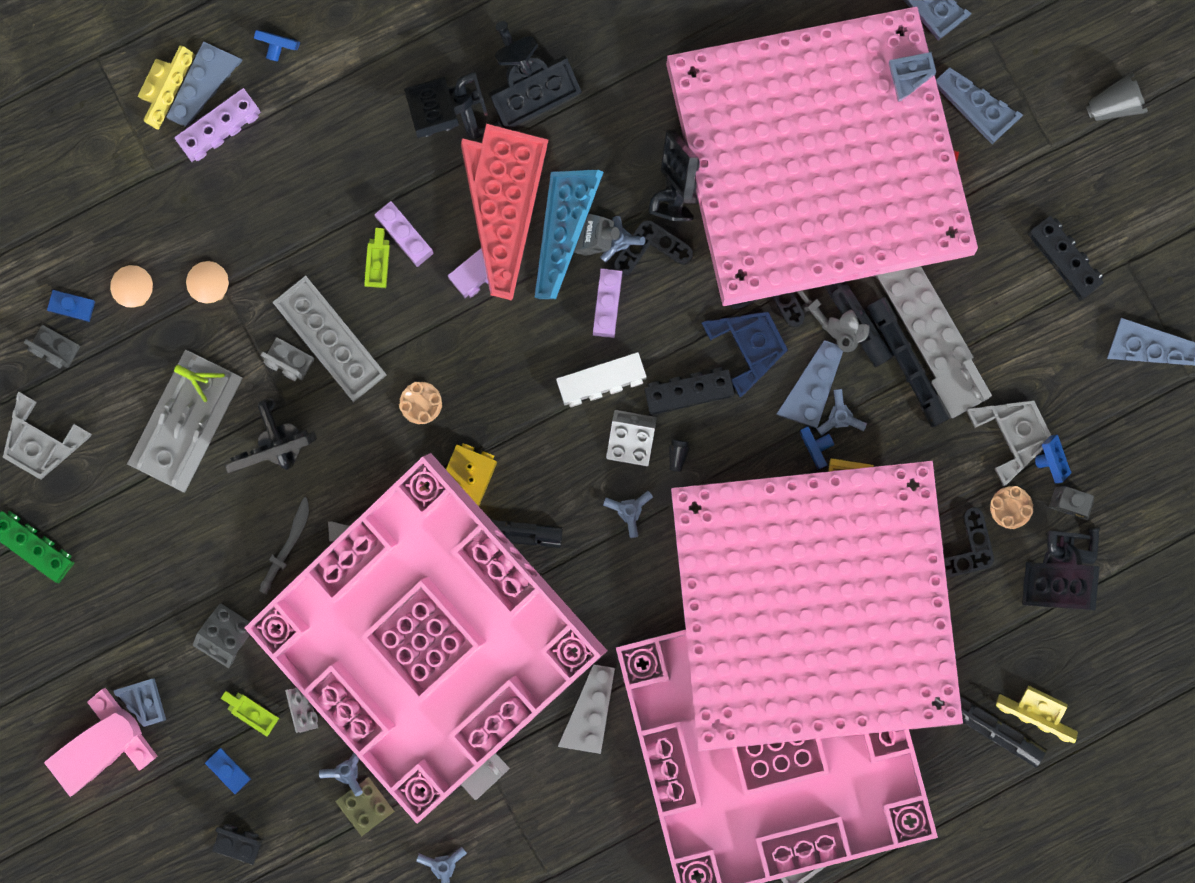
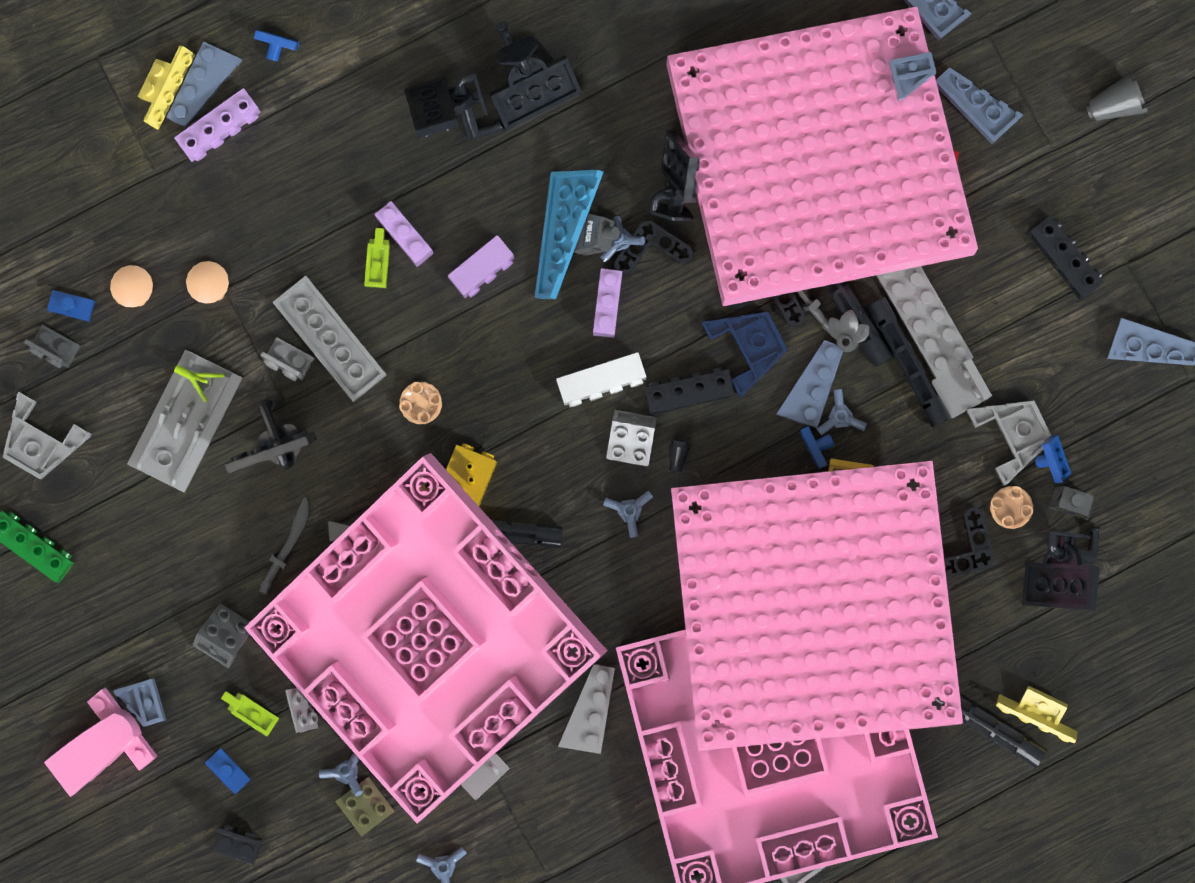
coral wing [461,124,548,300] -> none

